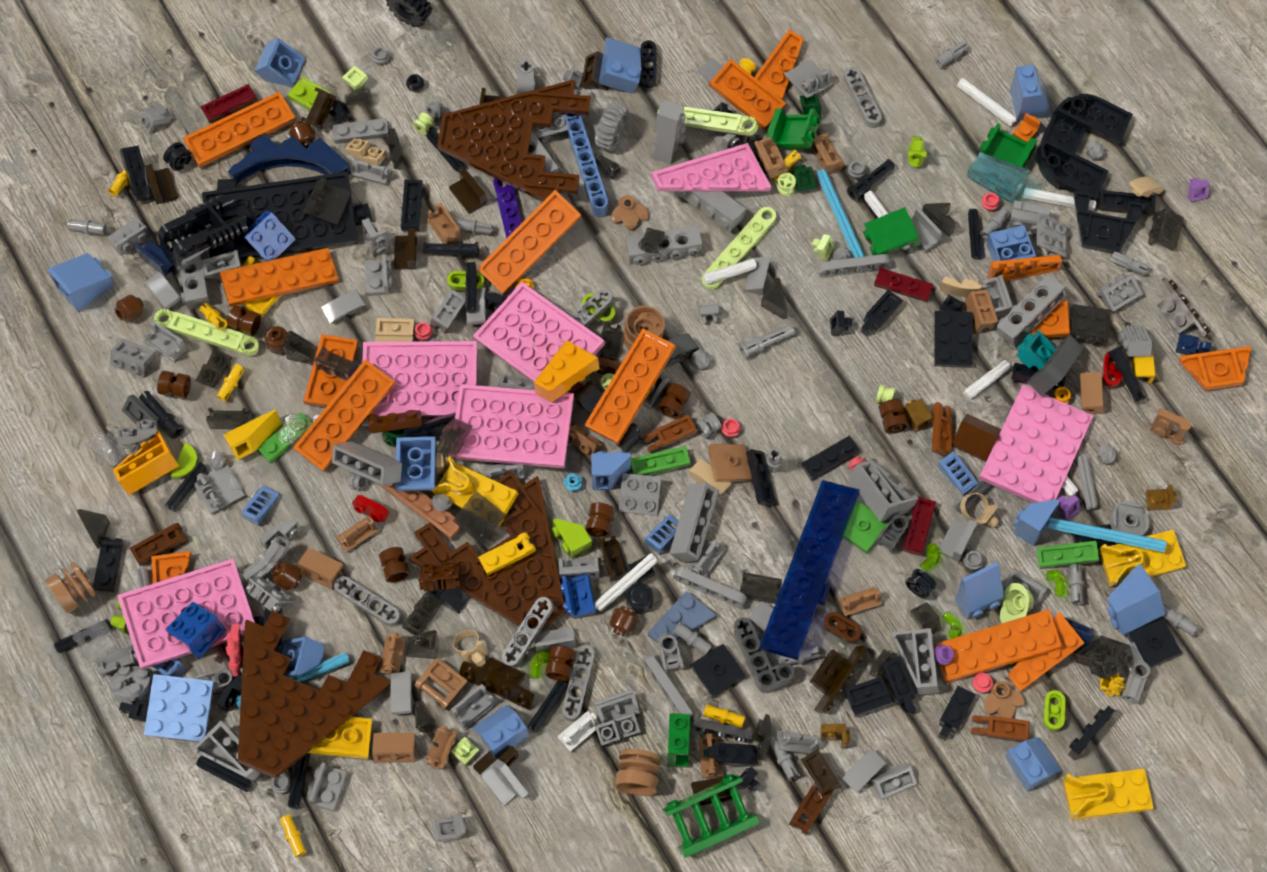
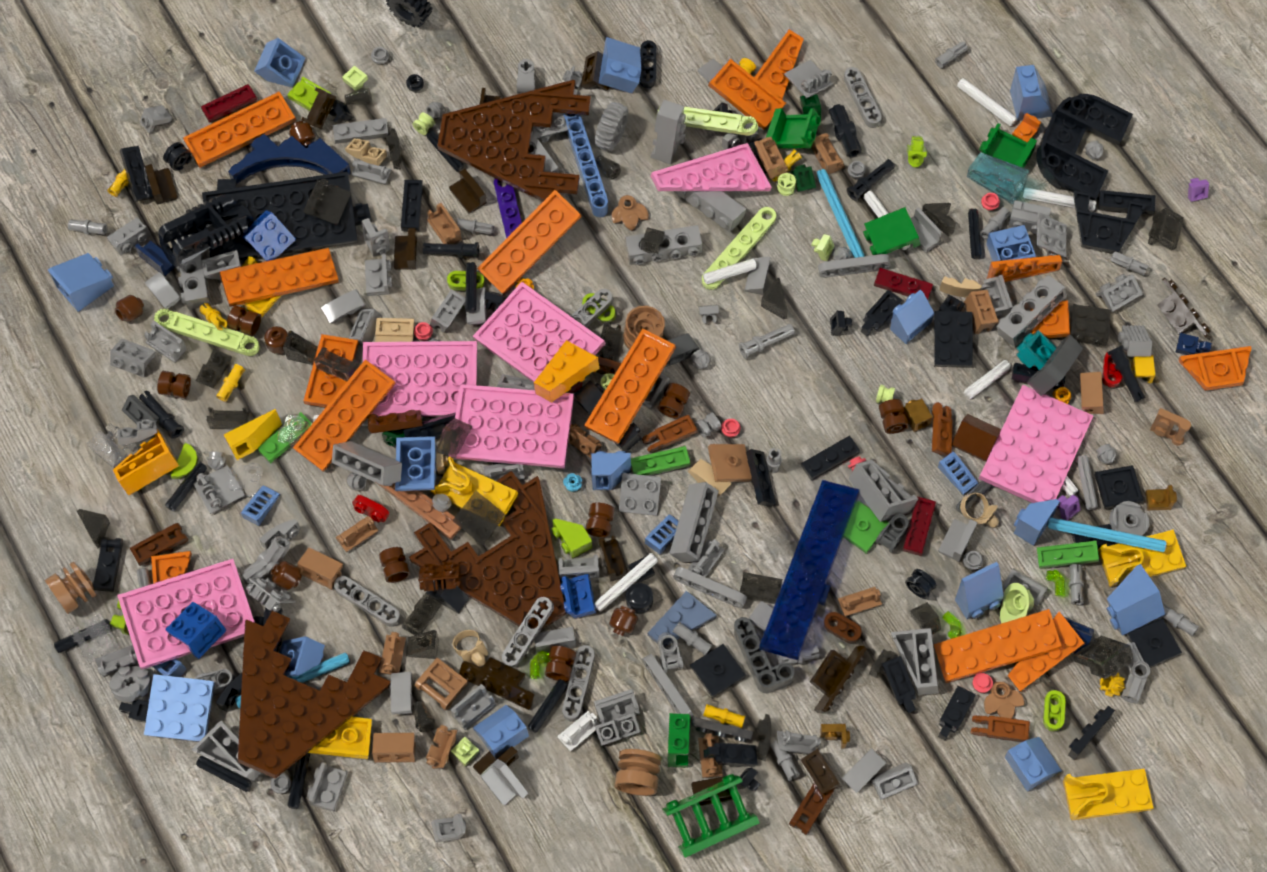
coral plate [226,624,244,676] -> none
yellow pin [279,814,307,858] -> none
yellow plate [478,532,536,576] -> none
black plate [844,676,893,718] -> none
clear neon green arm [919,543,940,572] -> none
medium lavender plate [934,645,954,665] -> none
tan slope [1129,177,1164,198] -> none
none -> light grey slope [349,309,382,346]
none -> black piece [829,104,862,158]
none -> medium blue slope [890,290,934,344]
none -> black plate [1094,465,1143,509]

